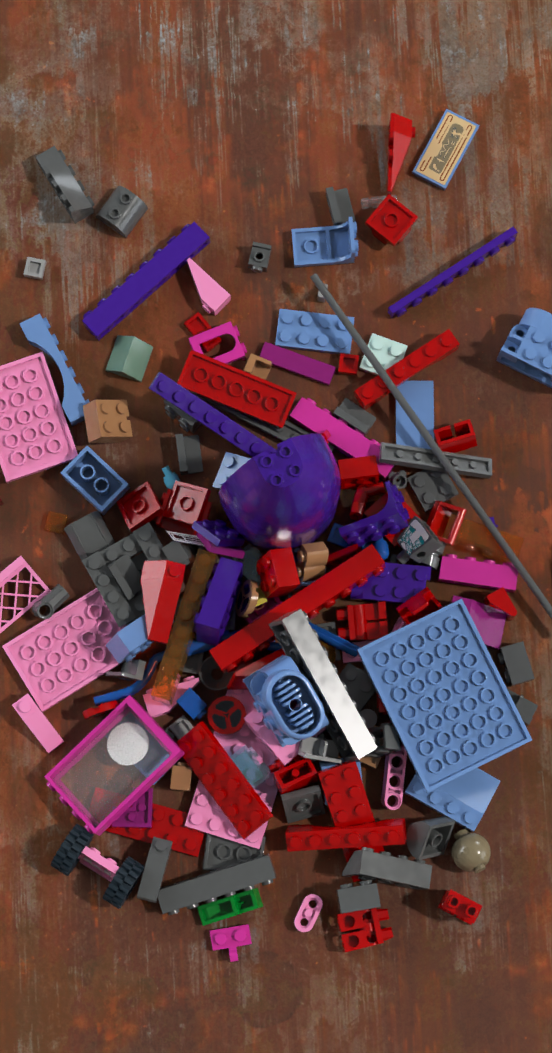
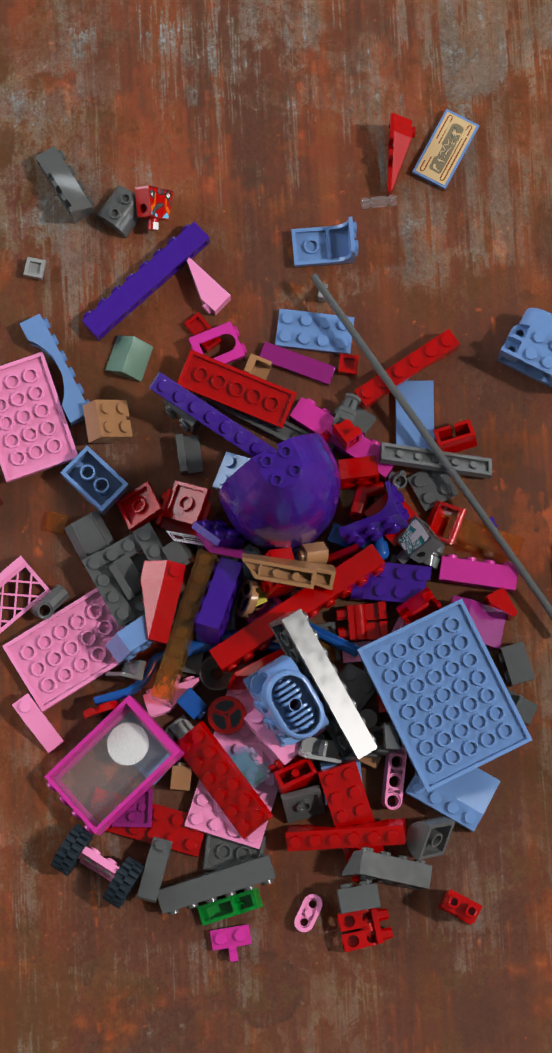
medium azure cylinder [162,466,181,489] -> none
dark grey brick [248,241,272,273] -> none
dark grey panel [325,187,356,226] -> none
light aqua plate [359,333,408,376] -> none
red panel [365,194,418,247] -> none
dark purple plate [388,226,518,318] -> none
dark tan brick [451,828,491,873] -> none
none -> red torso [135,185,173,231]
none -> medium nougat wedge [242,553,336,590]
none -> dark grey connector [332,393,361,427]
none -> red panel [332,419,363,451]

